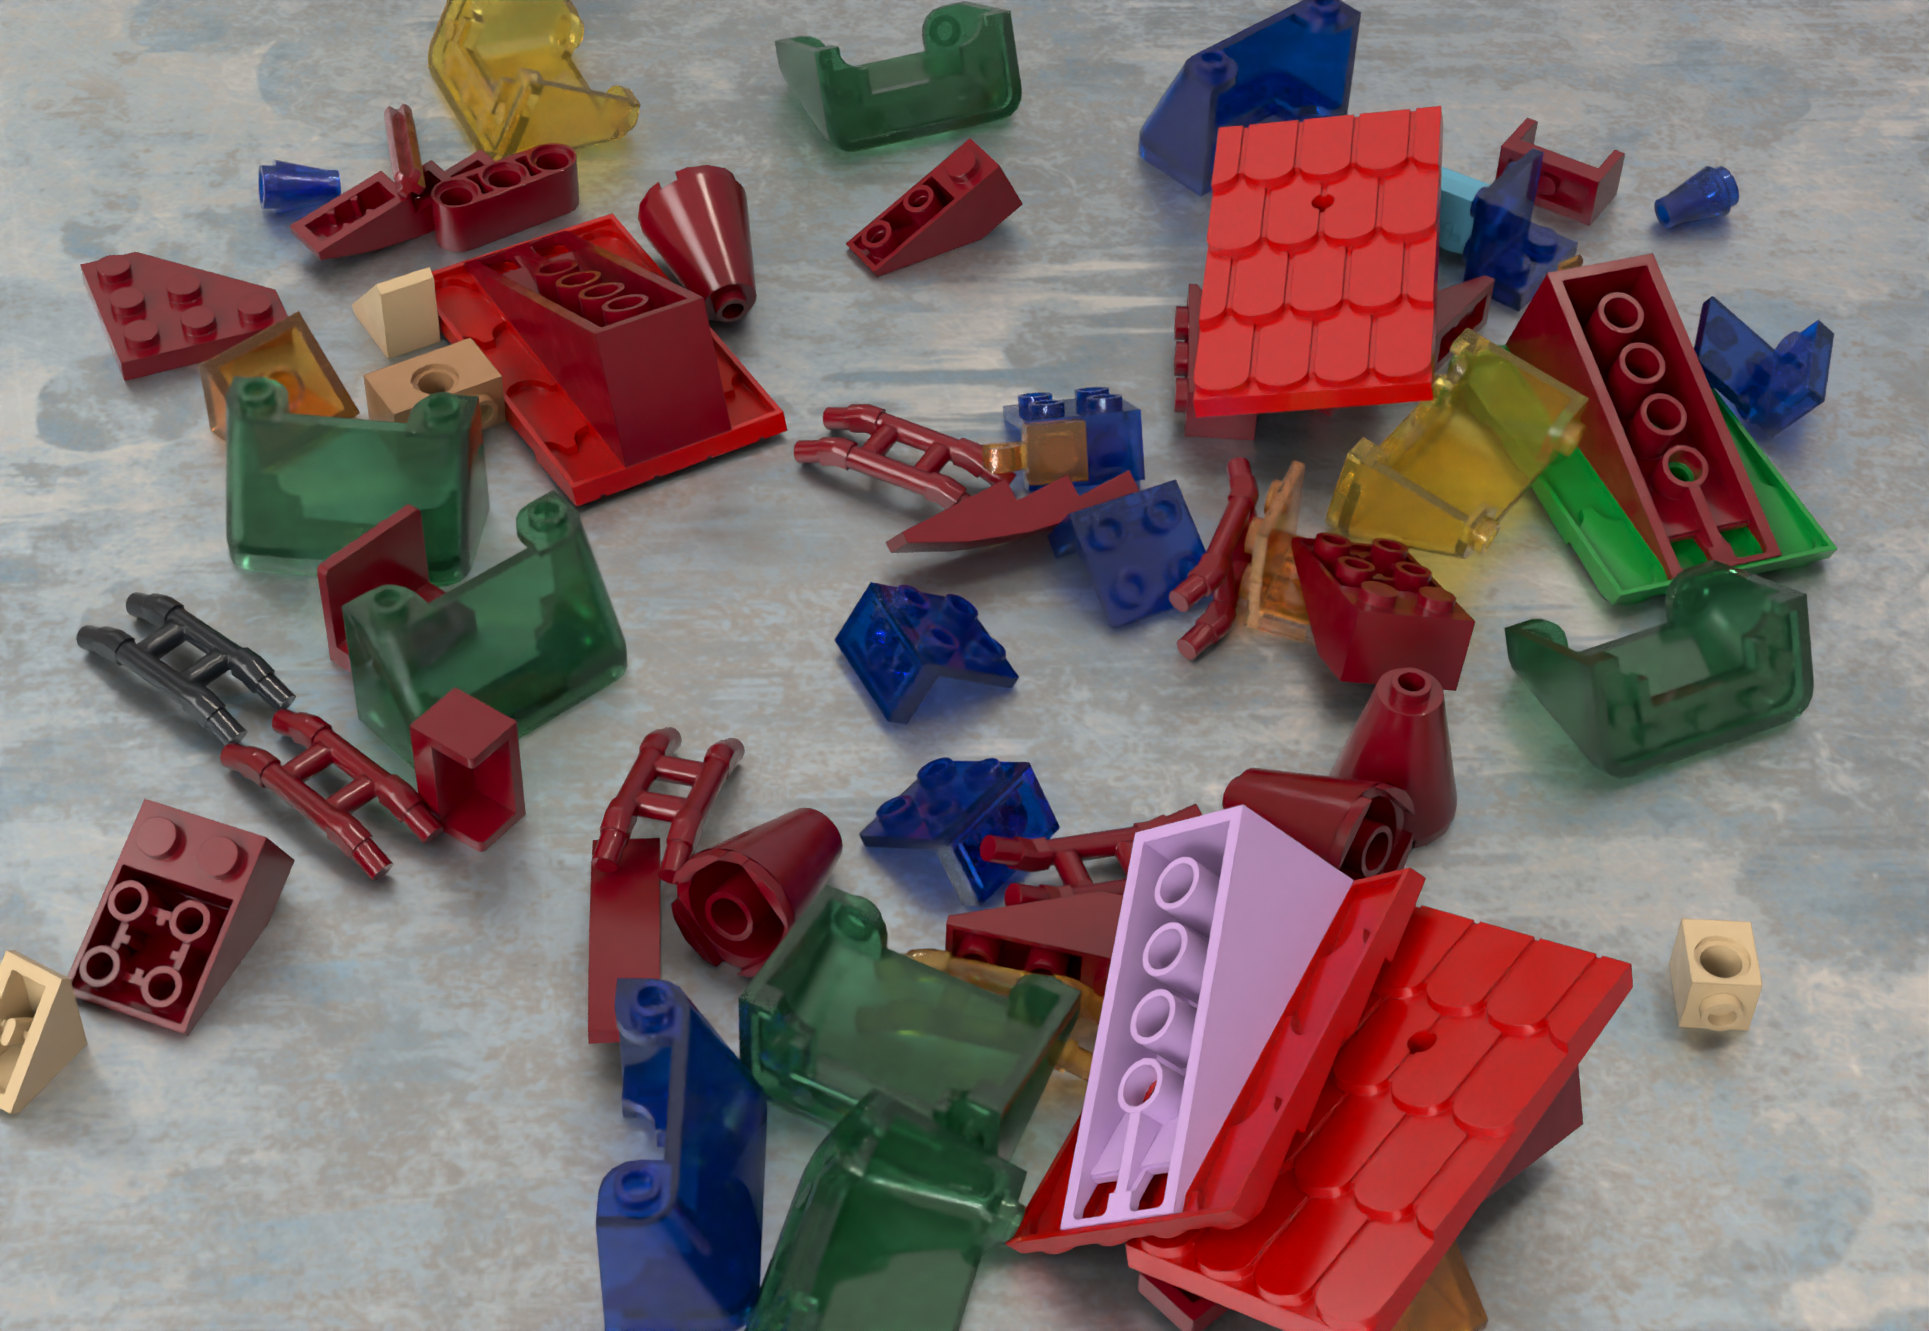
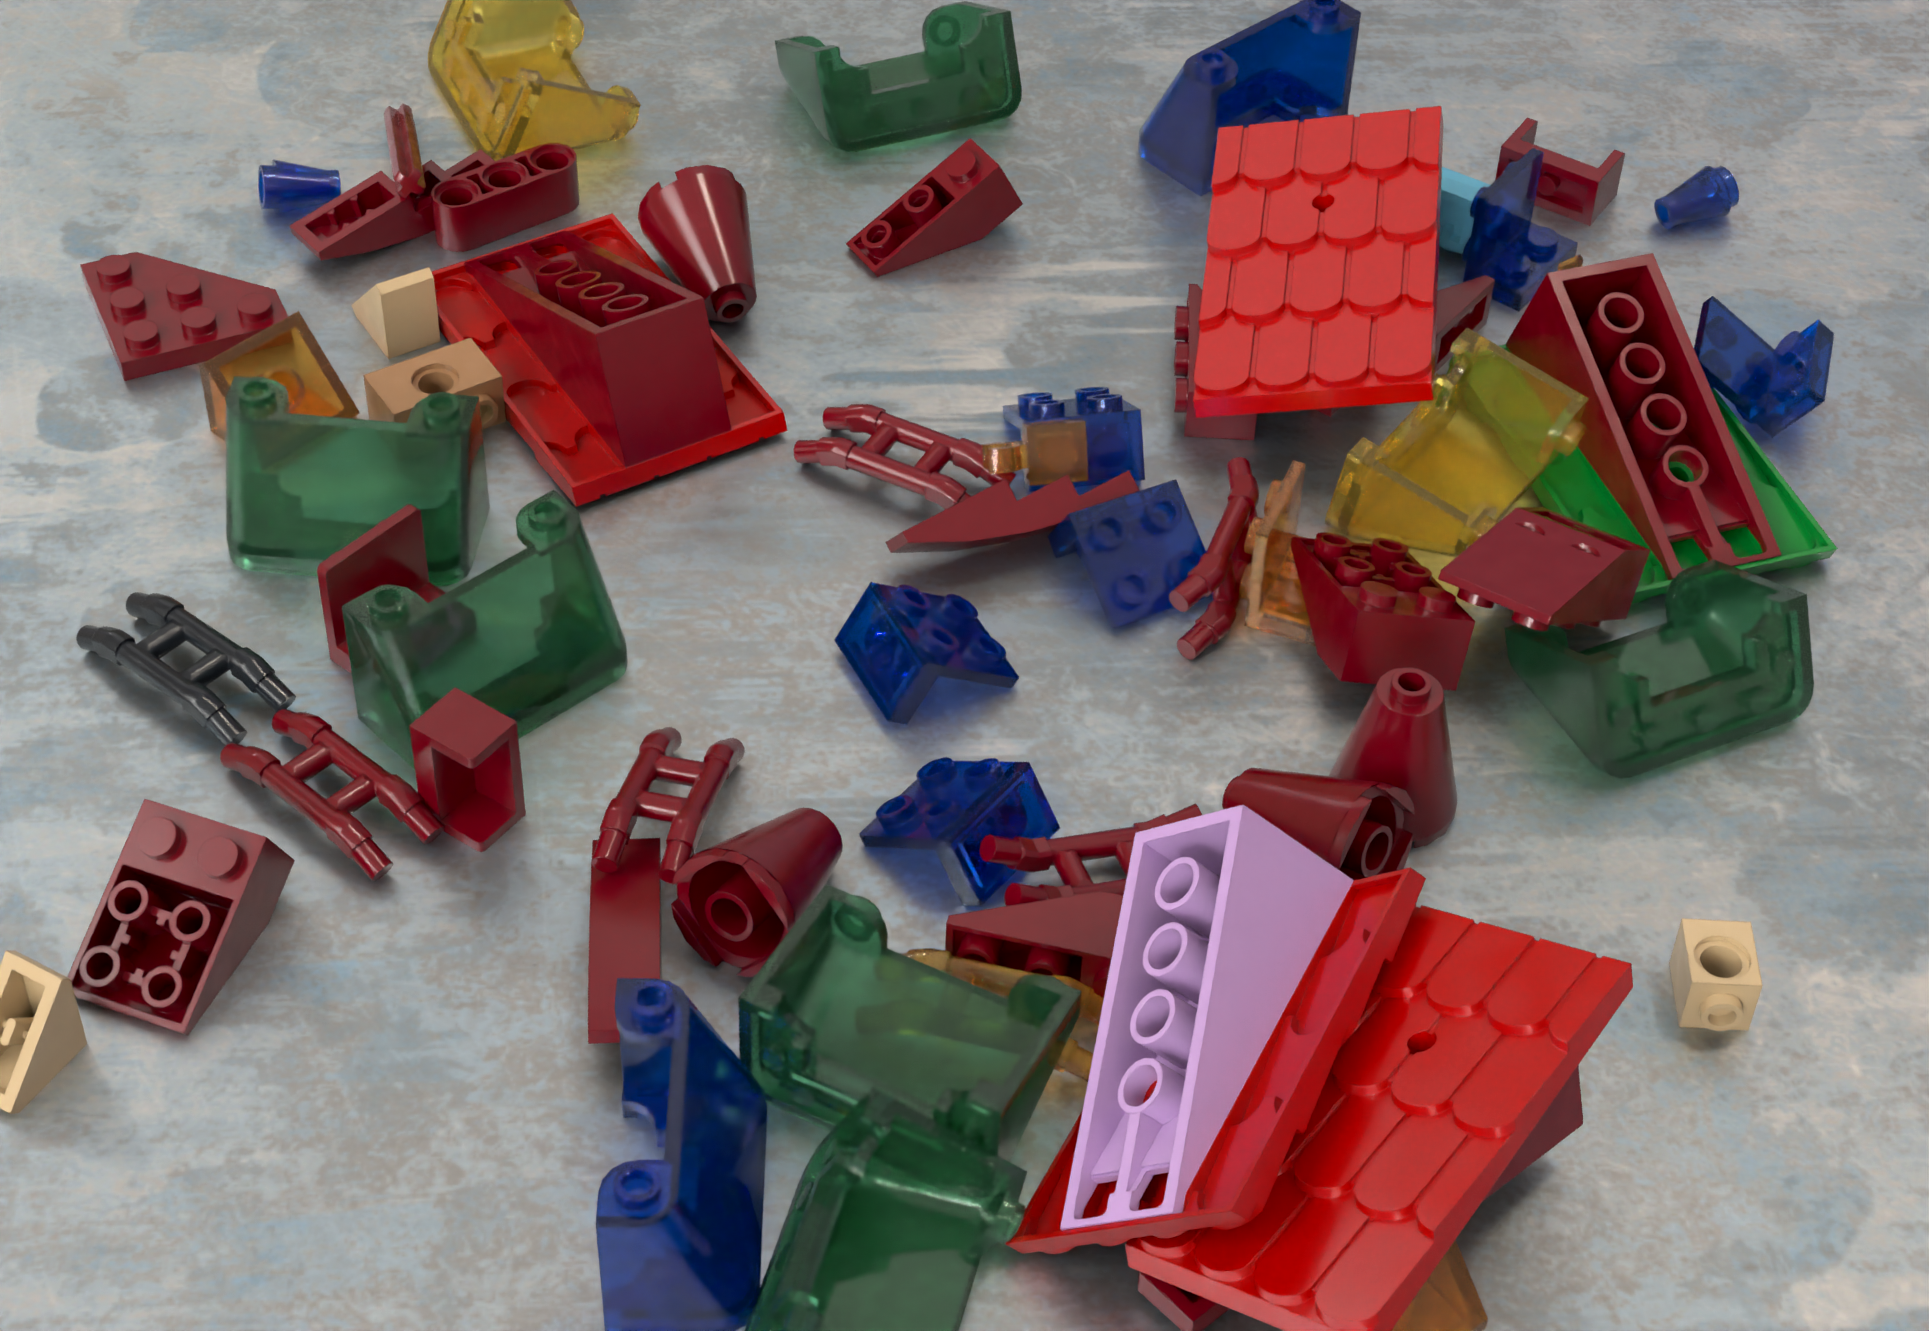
none -> dark red slope [1438,507,1650,631]

